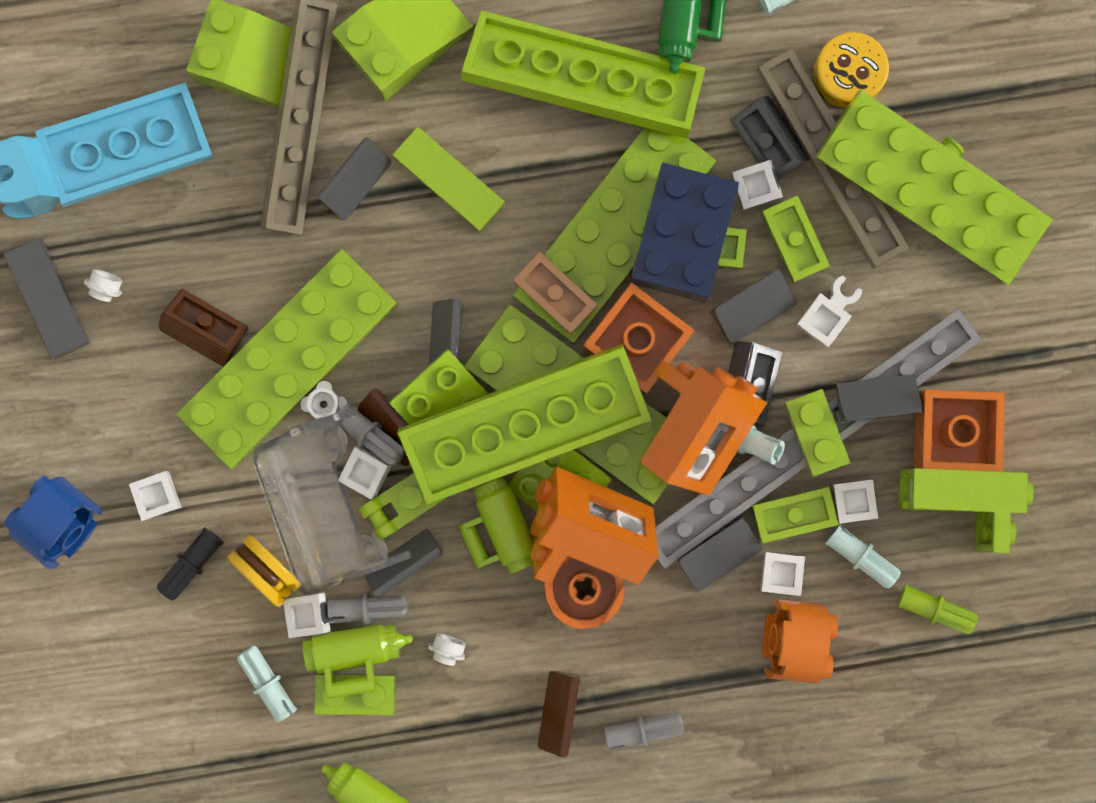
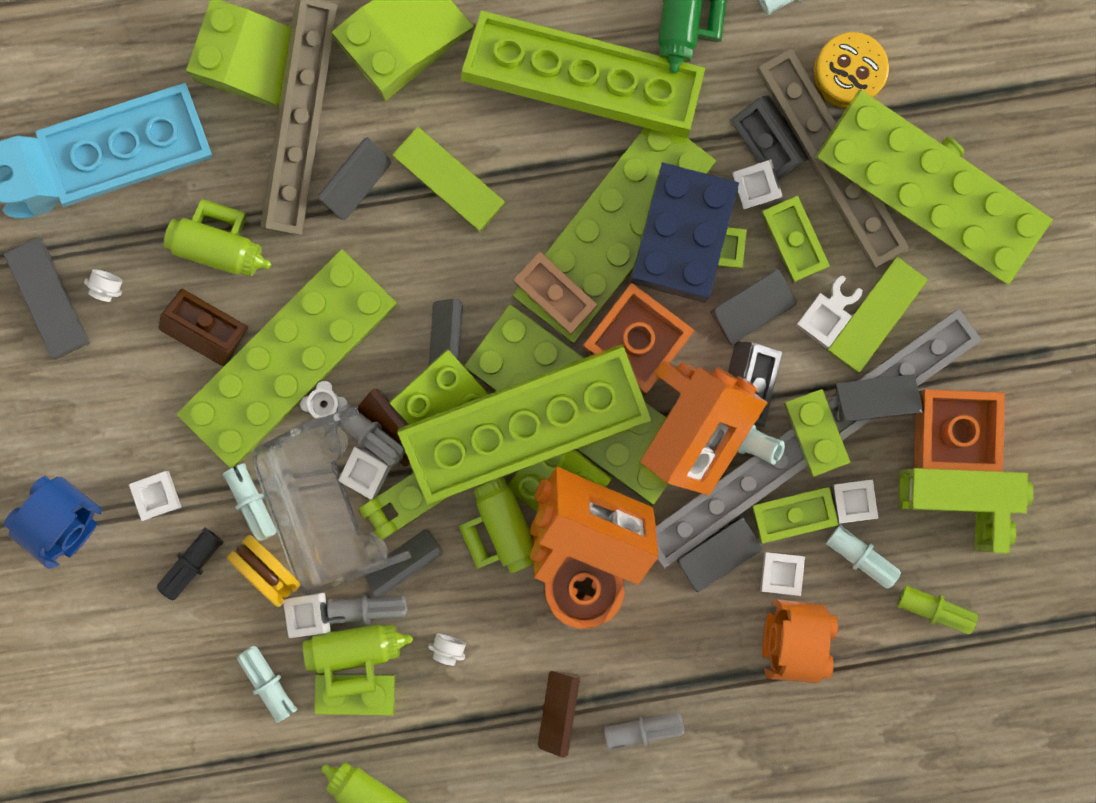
none -> lime piece [163,199,271,276]
none -> light aqua axle [222,463,276,542]
none -> lime tile [826,257,928,374]

